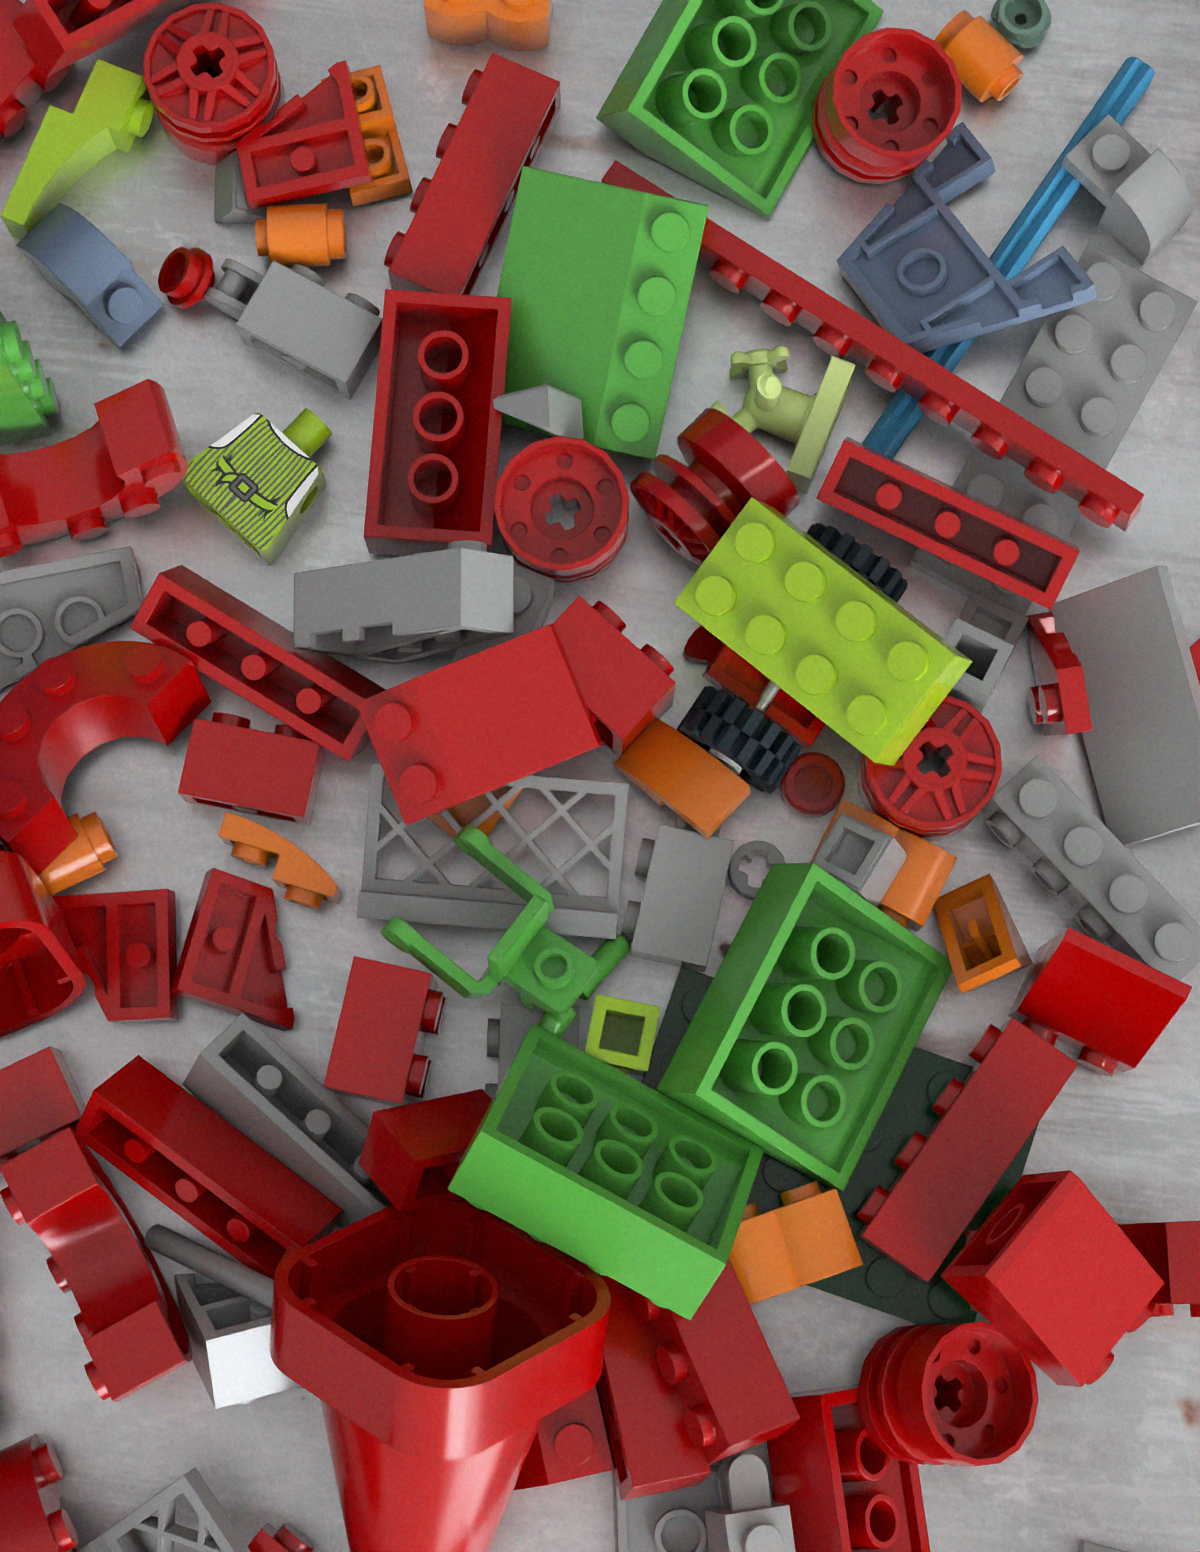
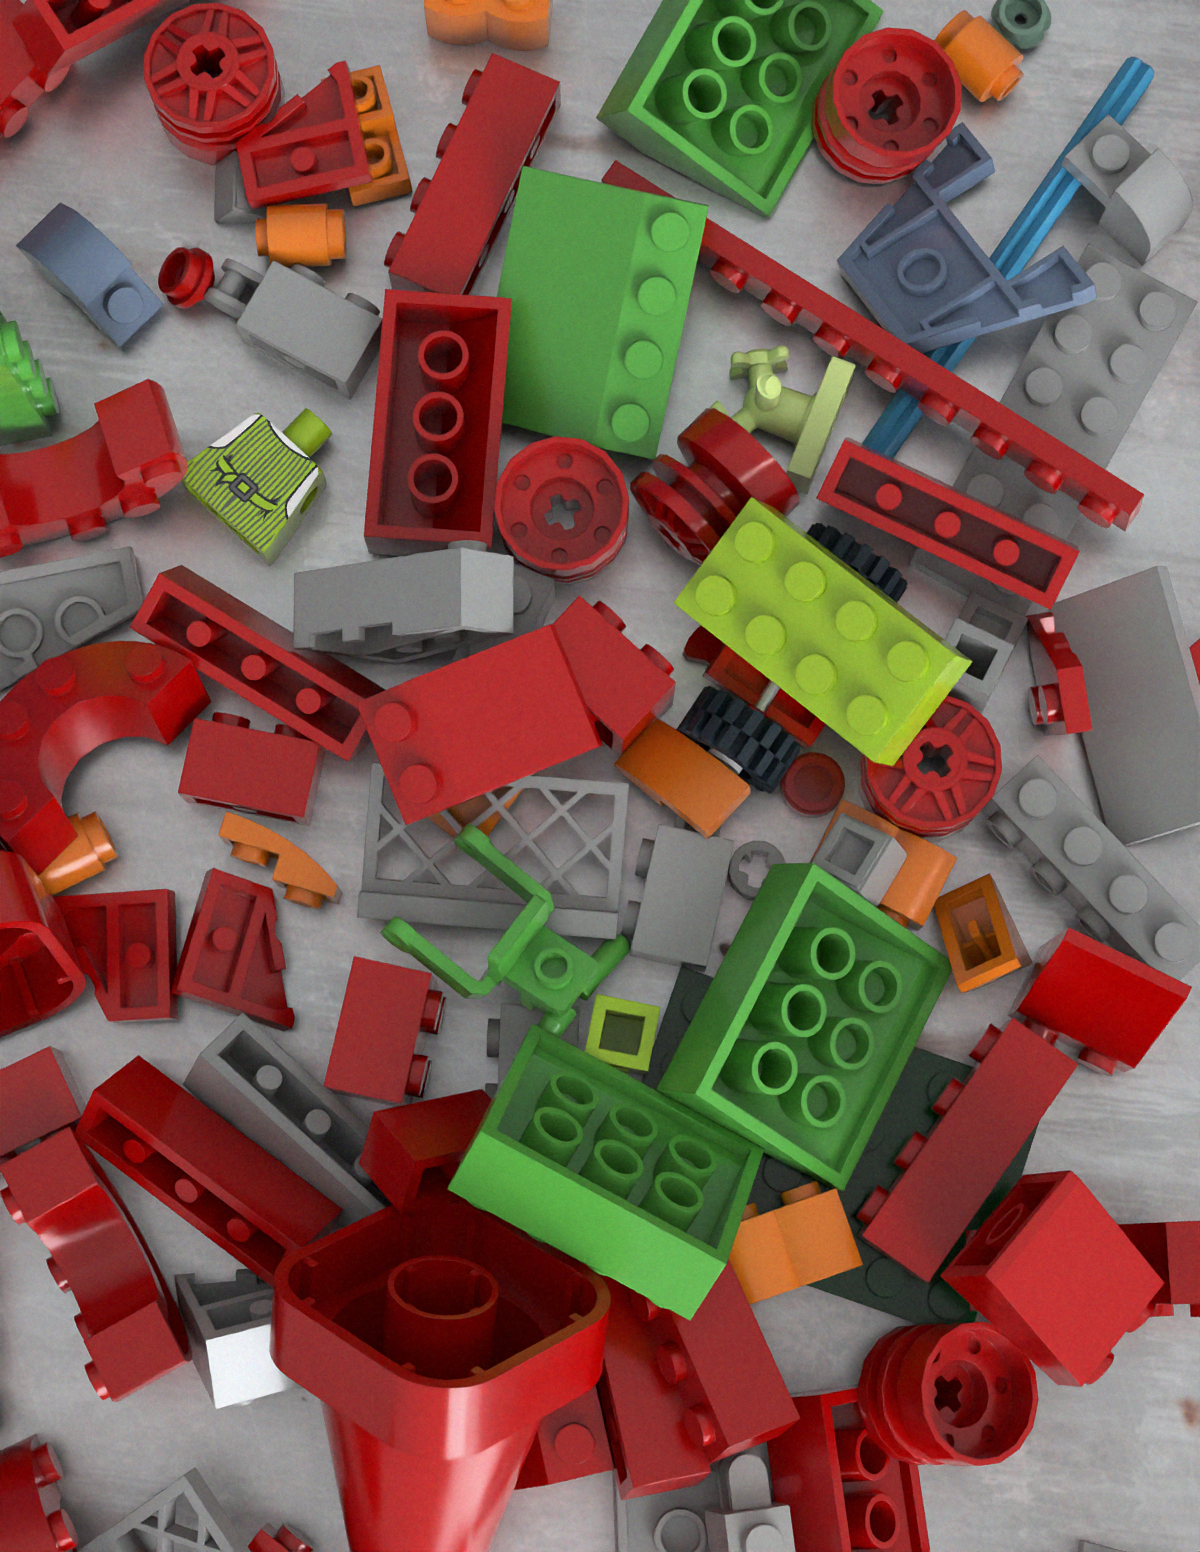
lime slope [0,58,155,240] -> none
light grey bar [145,1224,274,1309] -> none
light grey slope [493,384,584,440] -> none

